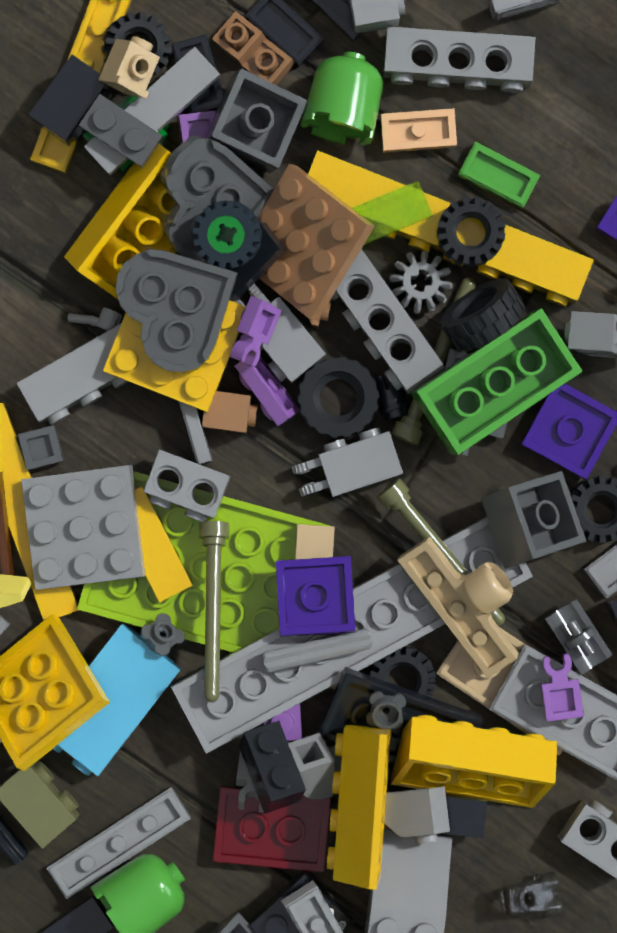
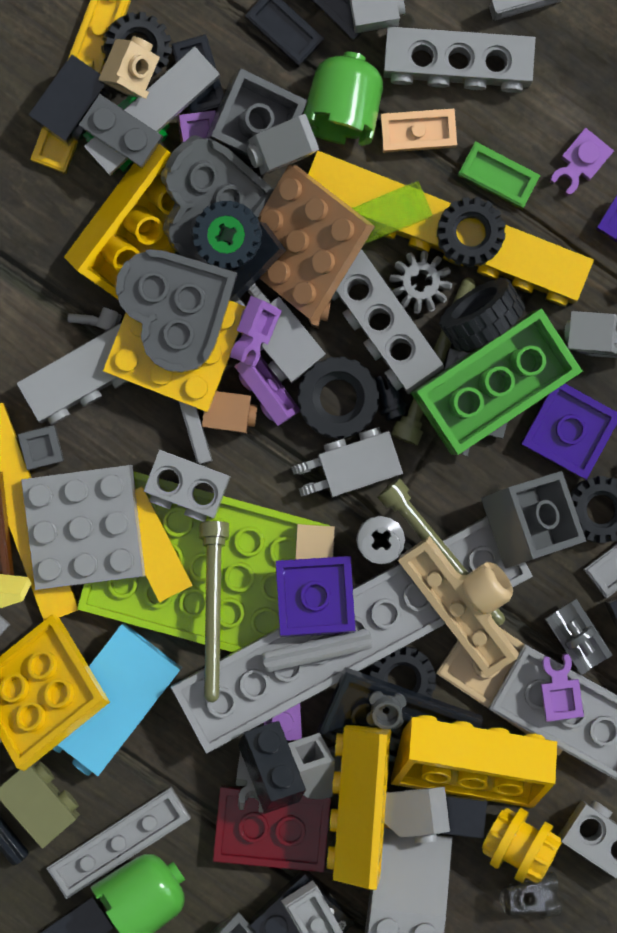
dark grey plate [141,613,185,656] -> none
medium nougat slope [212,11,295,85] -> none
none -> light grey slope [247,113,319,175]
none -> light grey piece [356,516,405,564]
none -> yellow piece [482,808,562,883]
none -> medium lavender plate [550,128,614,197]

